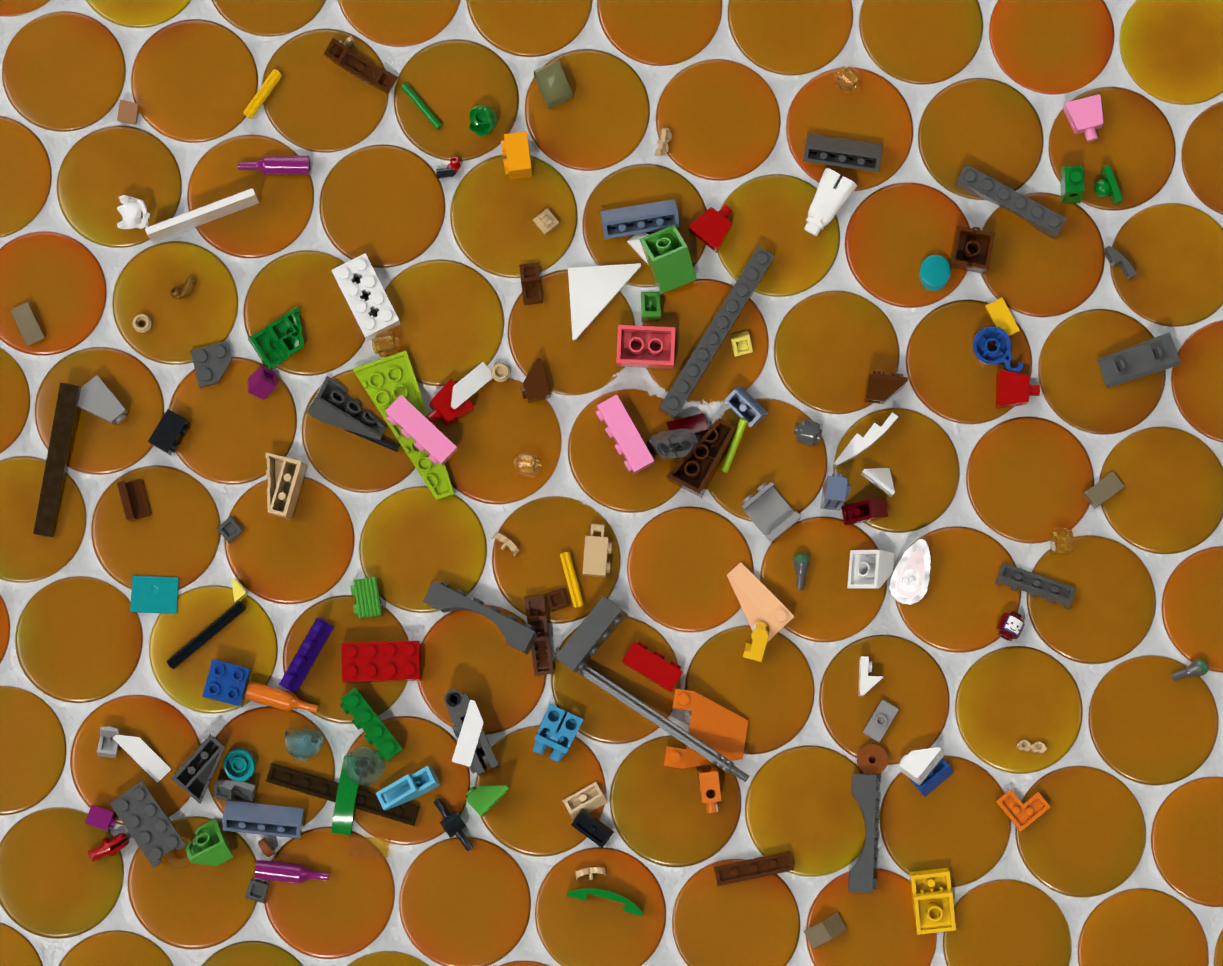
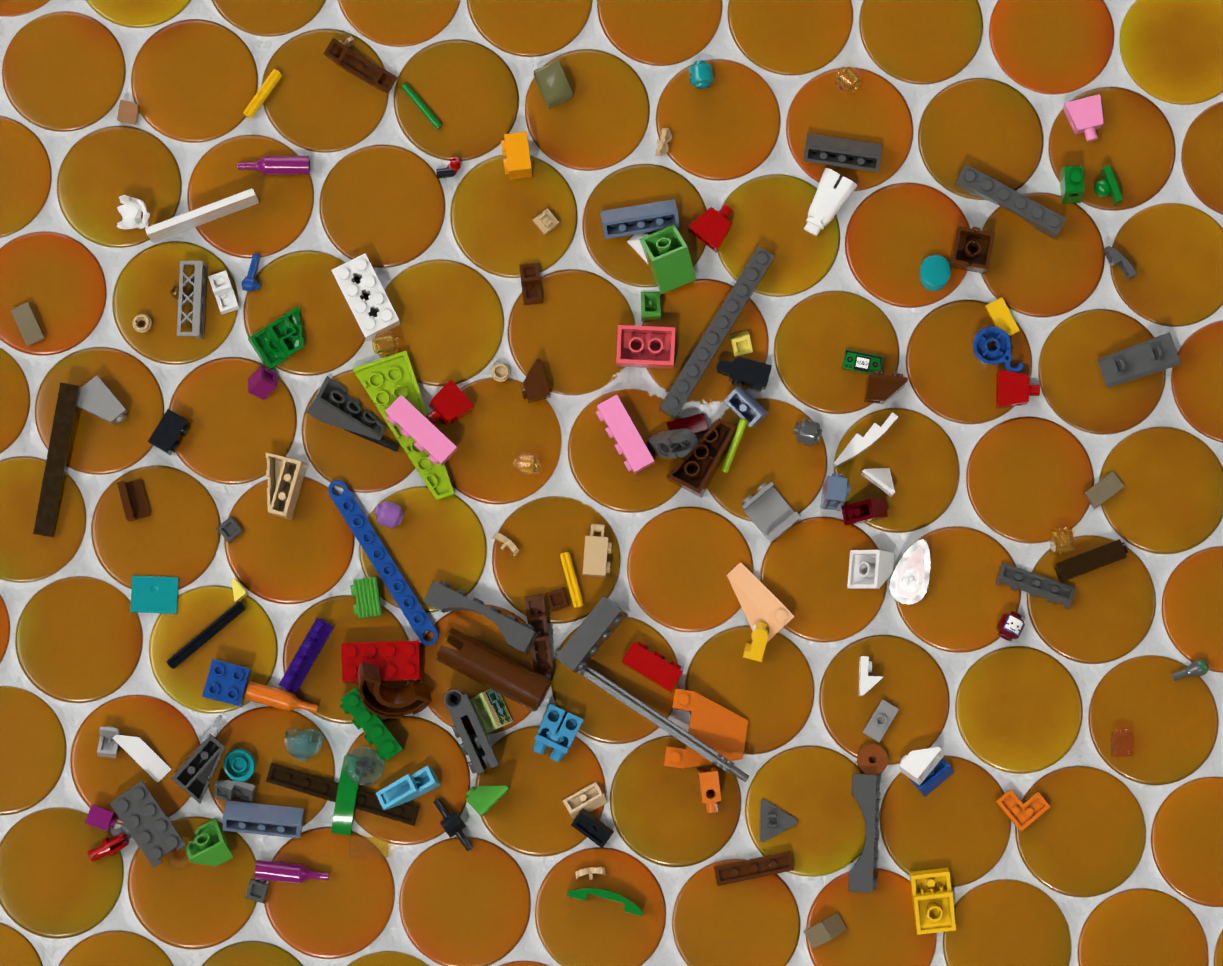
dark grey plate [190,341,233,388] -> none
dark orange tile [258,837,275,857] -> none
white sticker [451,362,492,409] -> none
white sticker [452,700,484,767] -> none
green hair [469,105,498,137] -> none
white tile [568,263,641,341] -> none
dark grey piece [793,552,810,590] -> none
tan piece [1016,740,1047,754] -> none
none -> light grey fence [177,261,207,339]
none -> white slope [208,270,240,315]
none -> blue piece [241,253,261,292]
none -> blue plate [328,480,438,646]
none -> reddish brown brick [357,662,432,719]
none -> medium lavender head [374,500,404,528]
none -> reddish brown piece [436,628,552,712]
none -> panel [470,689,513,734]
none -> teal head [688,60,714,89]
none -> black hinge [716,357,772,392]
none -> dark grey piece [760,799,798,842]
none -> tile [842,349,883,374]
none -> dark brown brick [1053,539,1128,583]
none -> clear orange brick [1111,729,1134,757]

